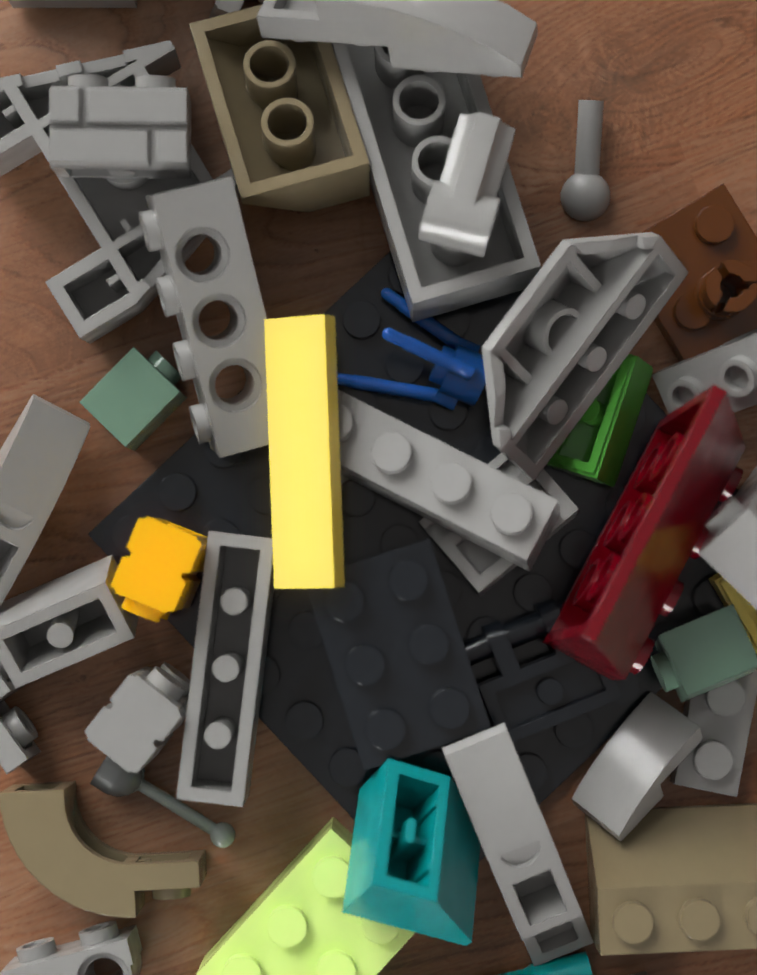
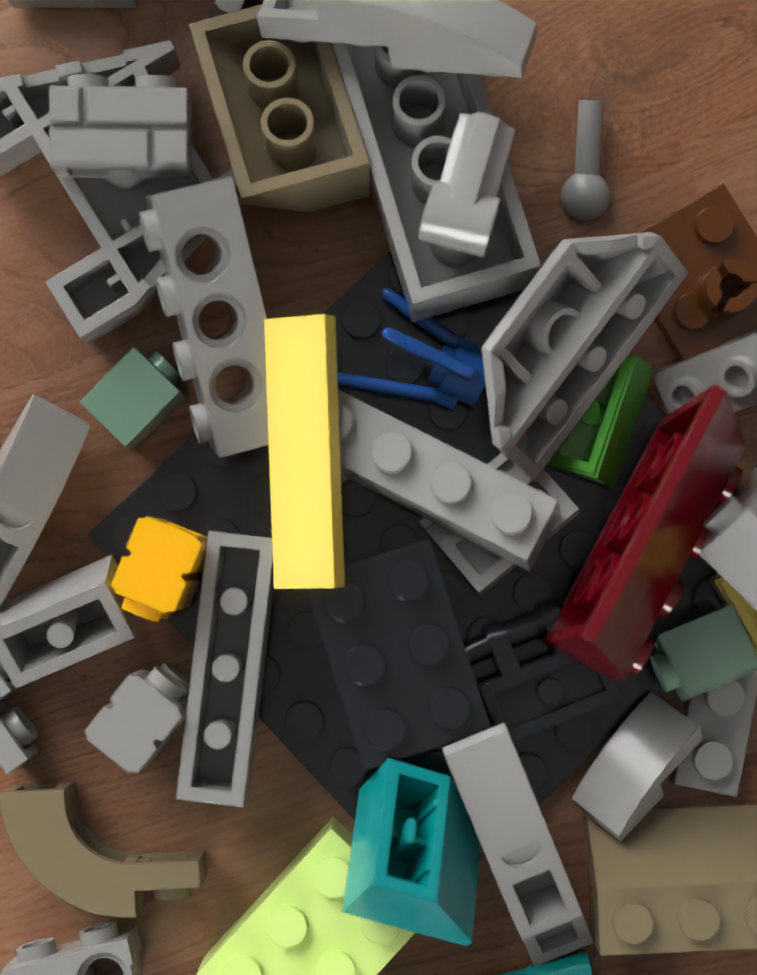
hinge [90,756,235,848] -> none

